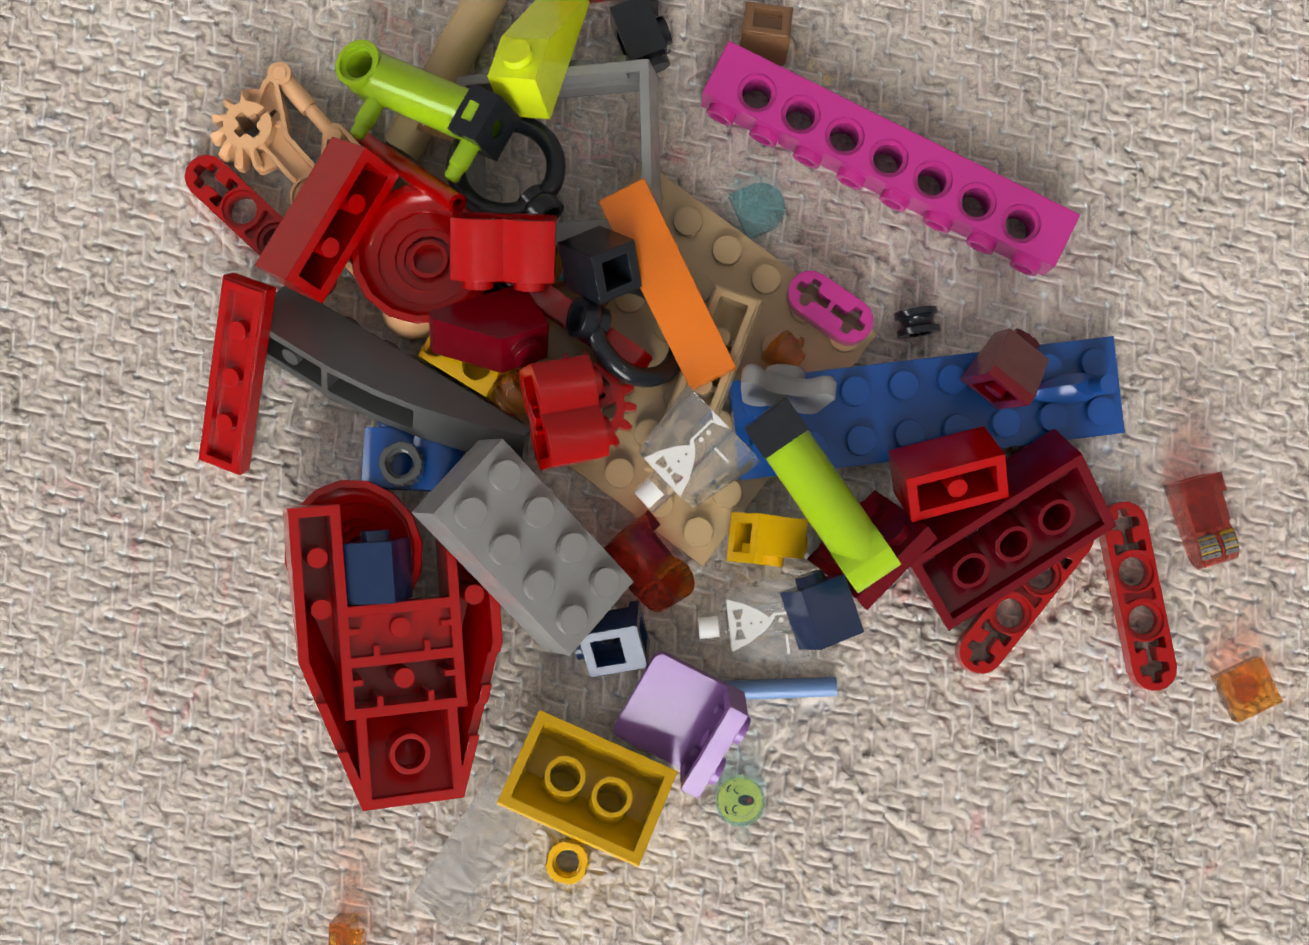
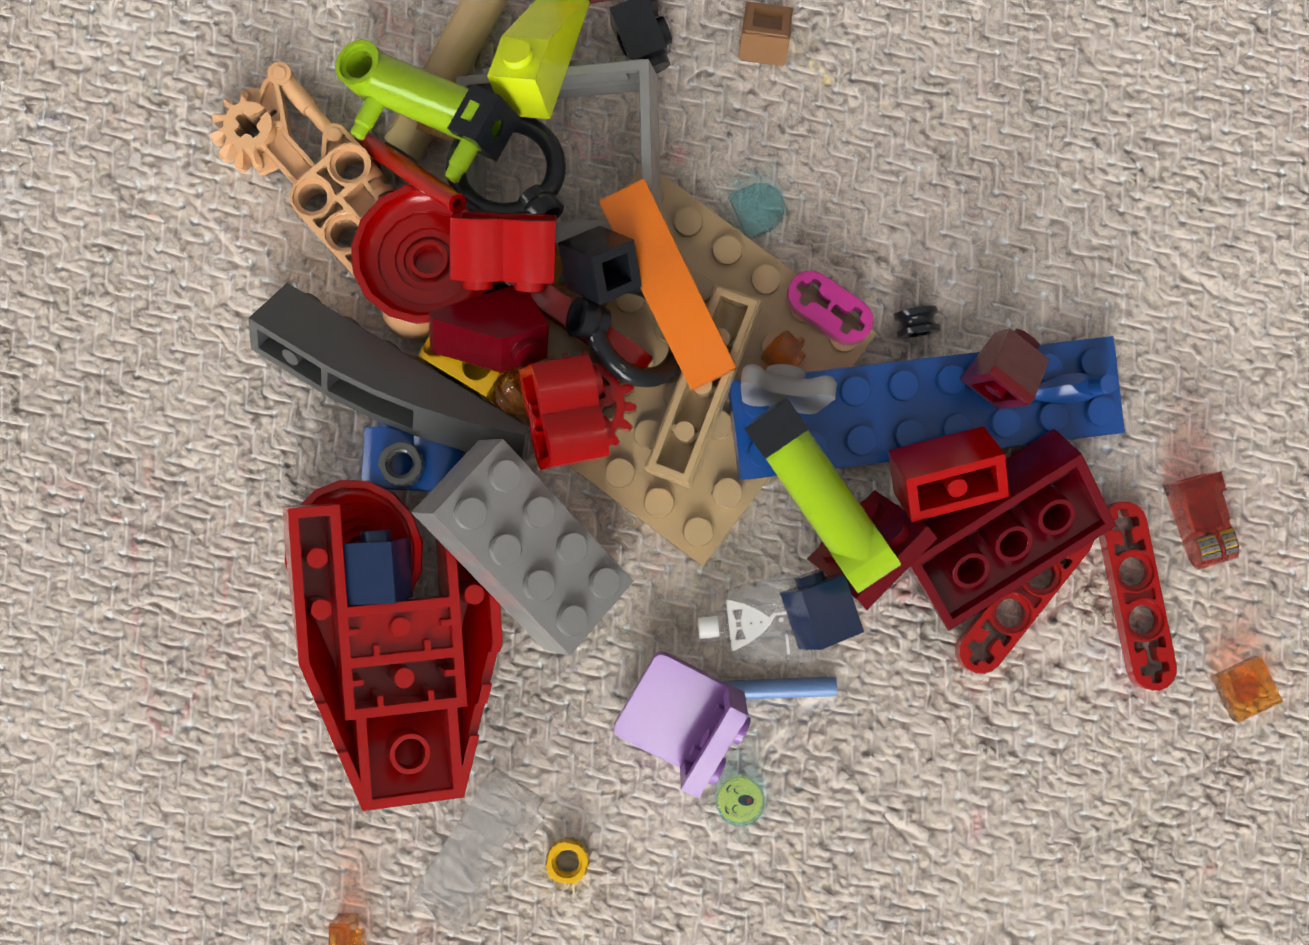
red beam [184,155,338,296] -> none
red tile [199,272,276,475] -> none
red brick [255,137,400,304] -> none
yellow slope [497,710,678,867] -> none
dark blue brick [575,600,650,678] -> none
clear red leg [603,509,695,612] -> none
clear torso [633,386,761,513] -> none
dark pink brick [701,41,1080,276] -> none
yellow brick [726,512,808,567] -> none

